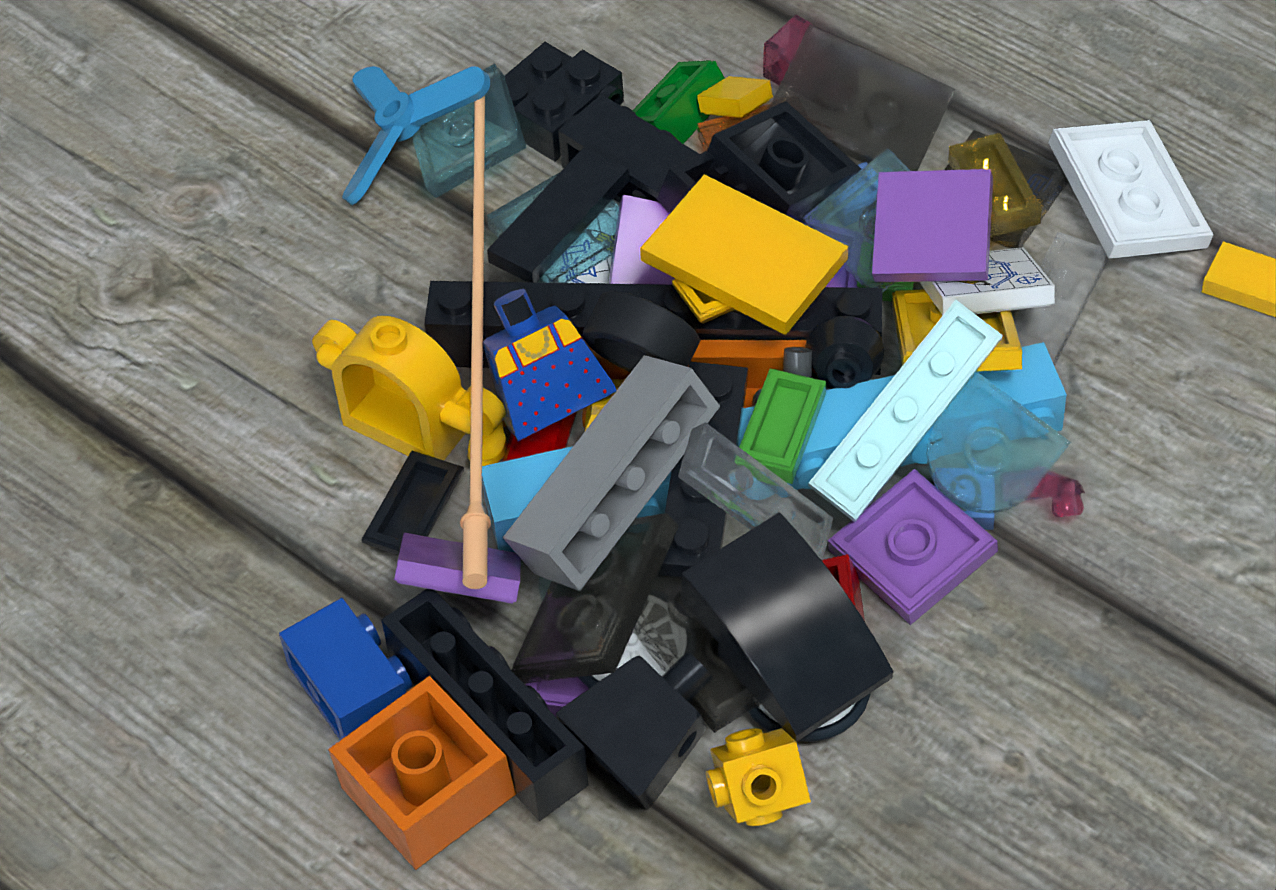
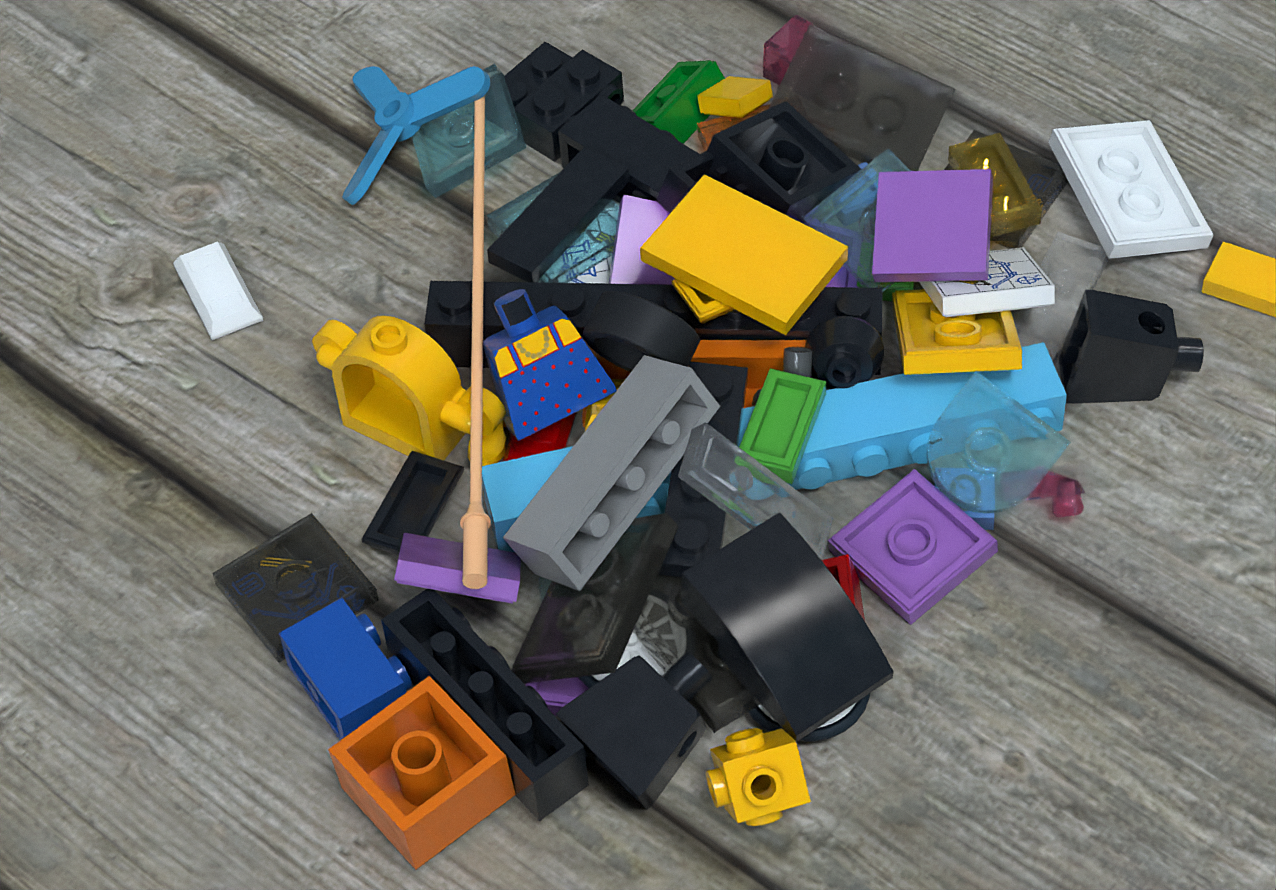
light aqua tile [808,300,1003,522] -> none
none -> white tile [173,242,263,340]
none -> clear smoke tile [212,513,379,663]
none -> black torso [1059,289,1204,404]

